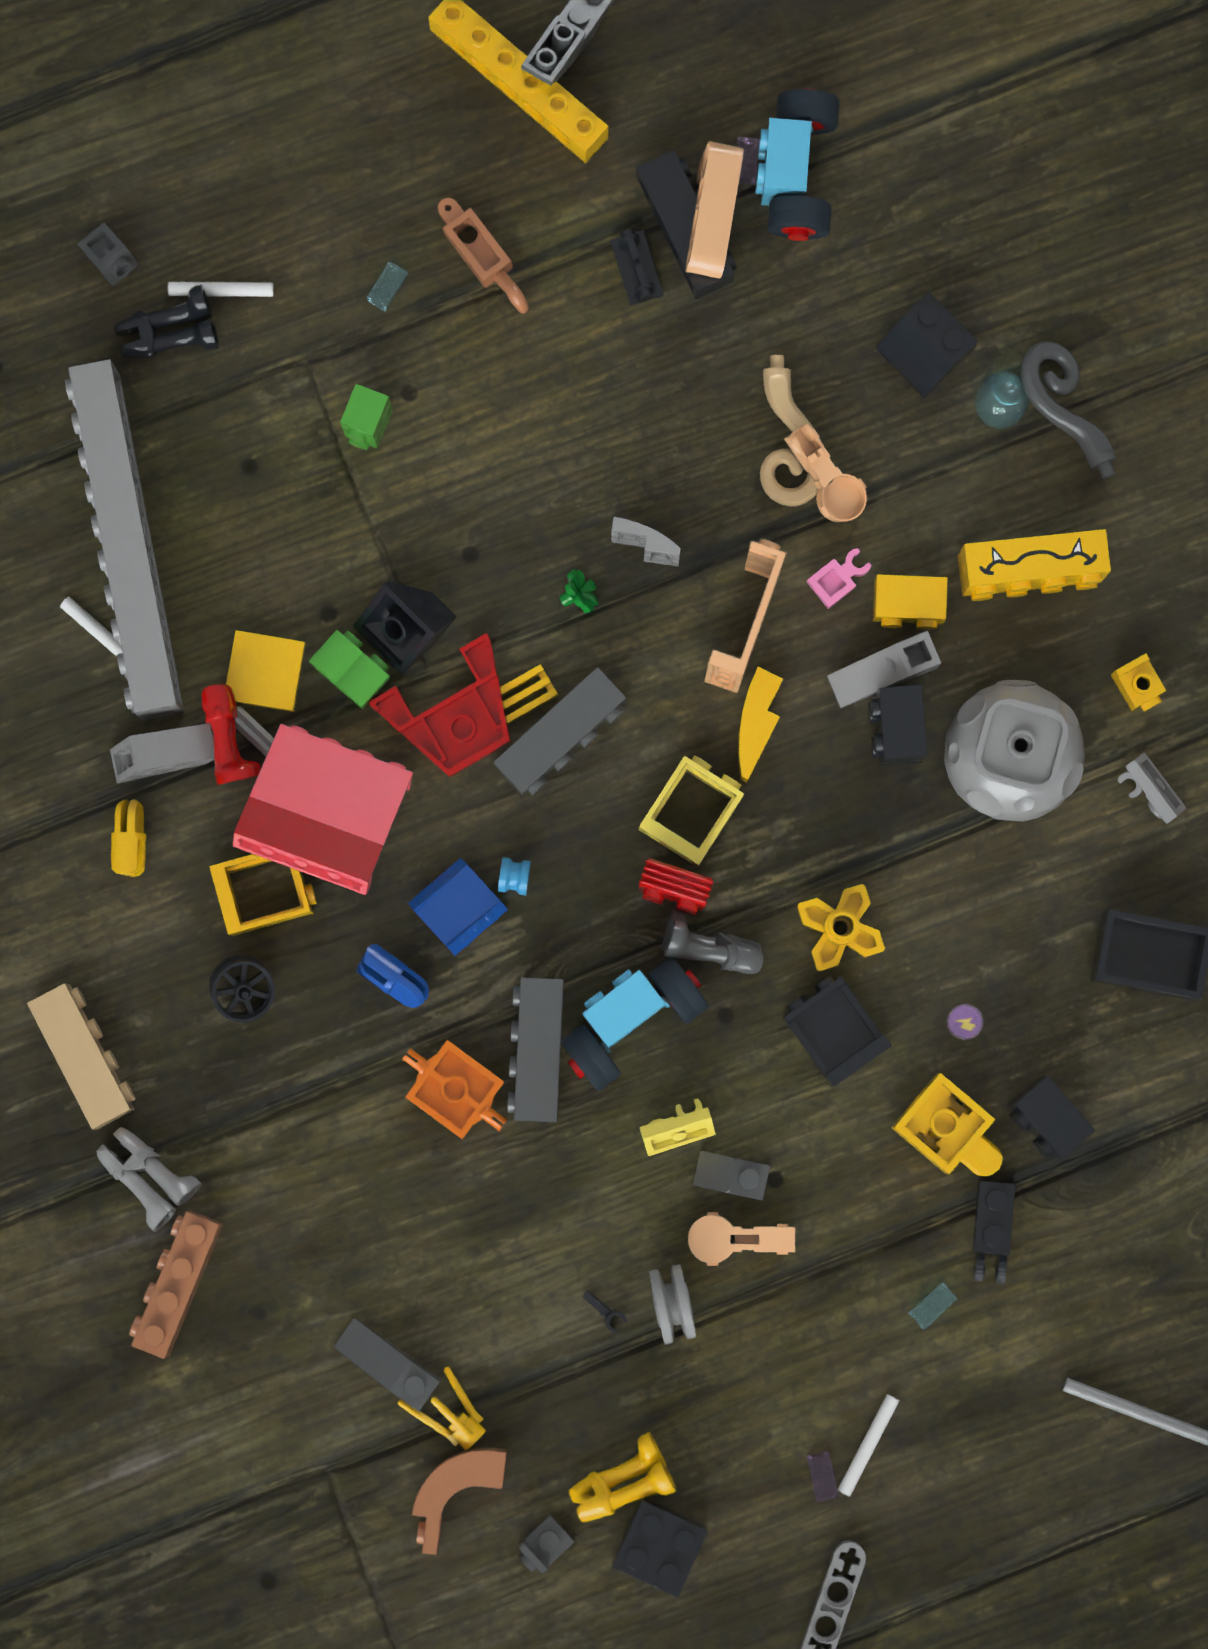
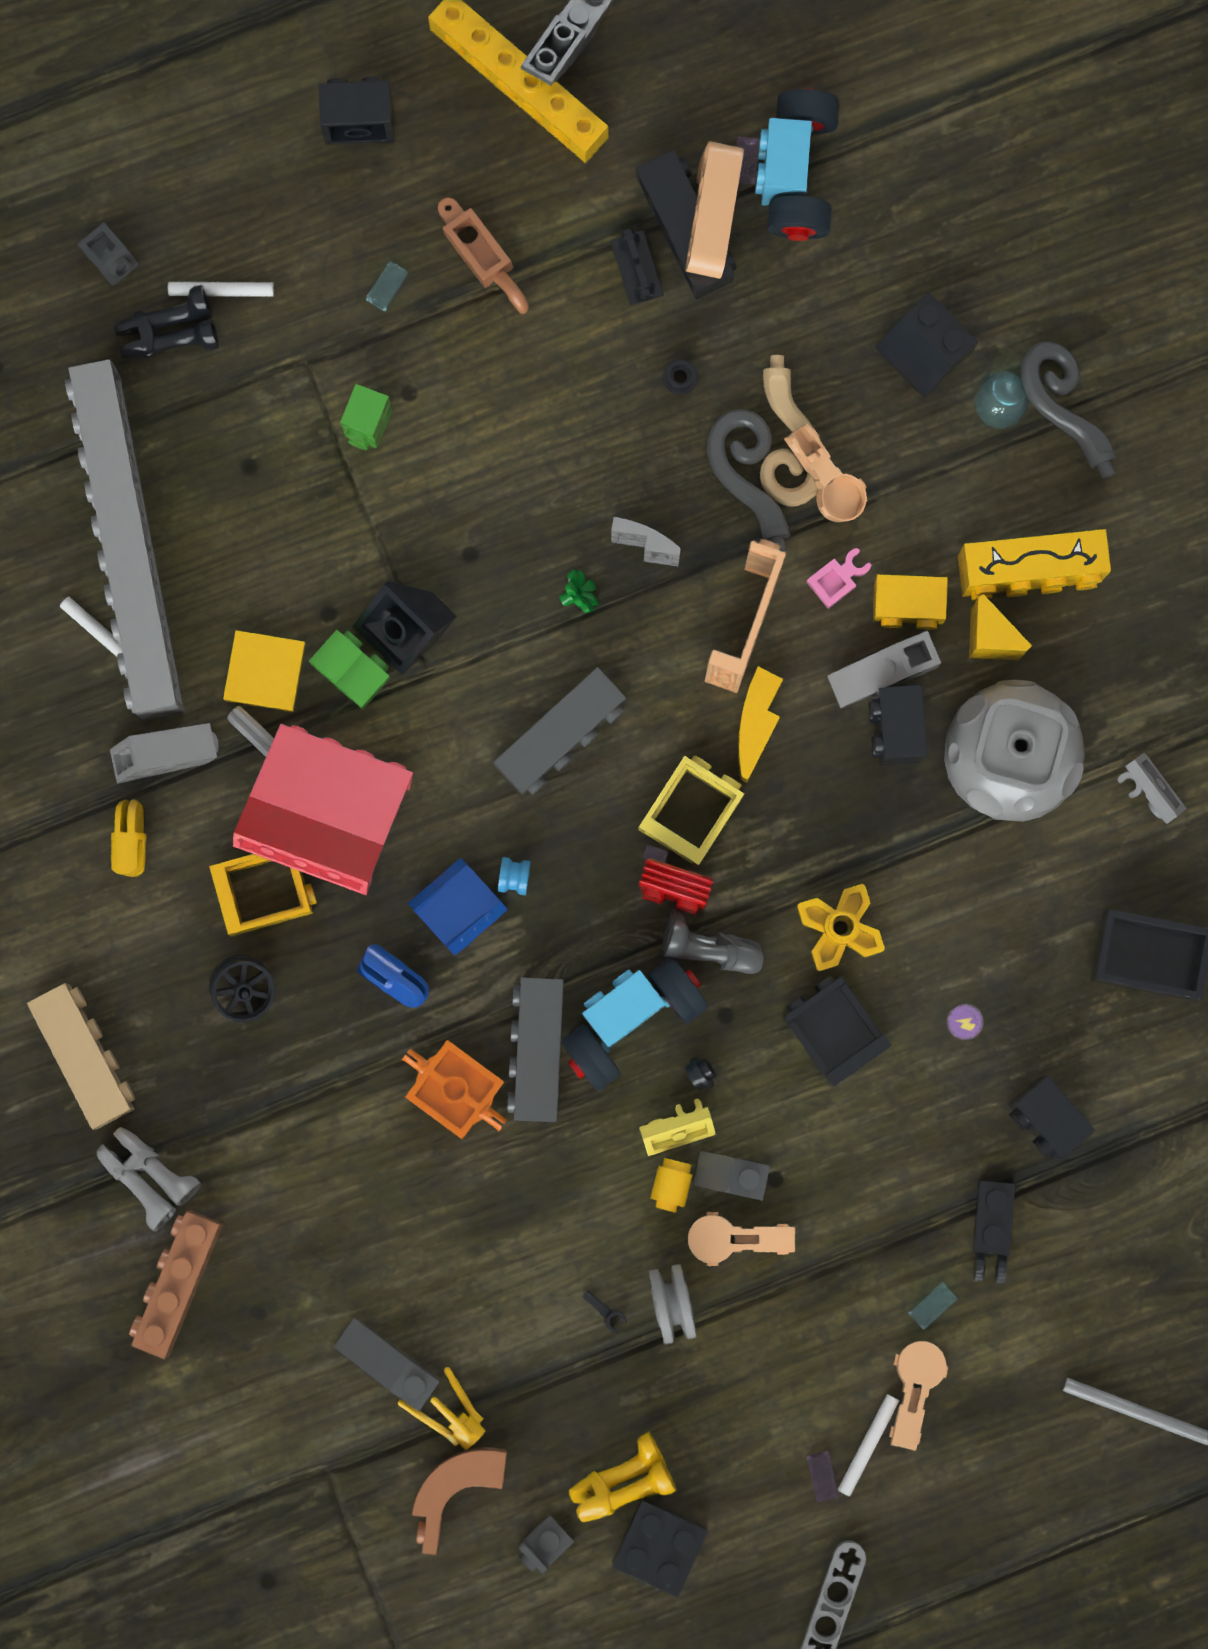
red piece [201,684,261,785] -> none
red wing [368,633,511,777] -> none
yellow tile [500,664,558,724] -> none
yellow brick [891,1073,1003,1176] -> none
yellow brick [1111,654,1166,712] -> none
none -> black brick [319,77,395,145]
none -> piece [643,845,668,863]
none -> yellow brick [650,1158,693,1212]
none -> black plate [663,359,698,395]
none -> black plate [685,1056,716,1091]
none -> dark grey plant [707,409,791,552]
none -> light nougat piece [889,1341,948,1451]
none -> yellow slope [969,594,1032,660]

